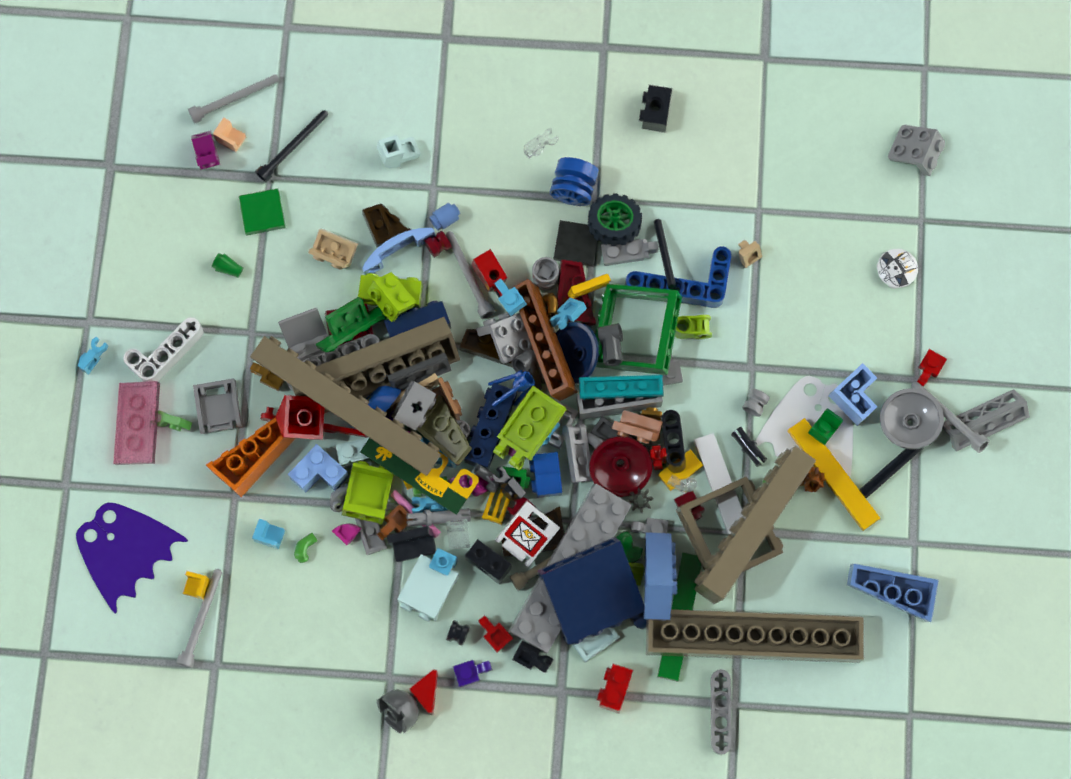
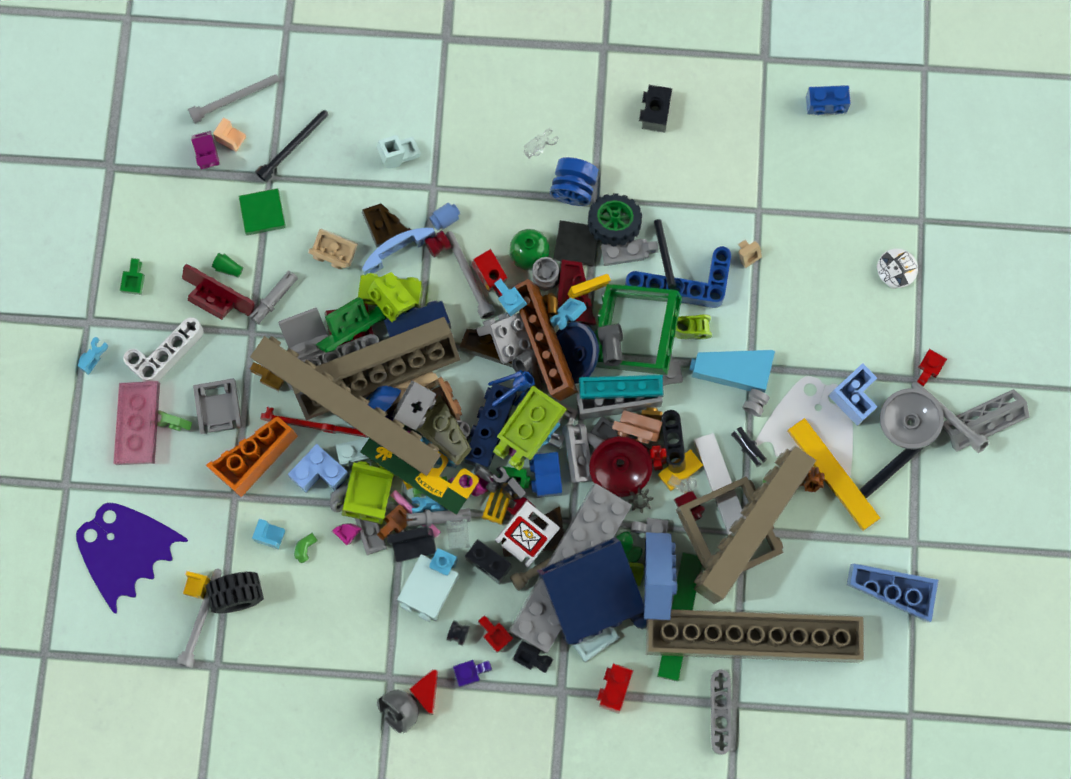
red slope [276,395,325,440] -> none
dark grey tile [387,353,452,391] -> none
green bracket [808,408,843,446] -> none
light grey bracket [888,125,945,176] -> none
none -> green plate [120,258,145,295]
none -> dark red bracket [182,264,255,320]
none -> black tyre [205,571,264,614]
none -> light grey pin [249,270,298,325]
none -> green cylinder [509,229,549,270]
none -> medium azure slope [689,350,775,393]
none -> blue brick [806,85,851,115]

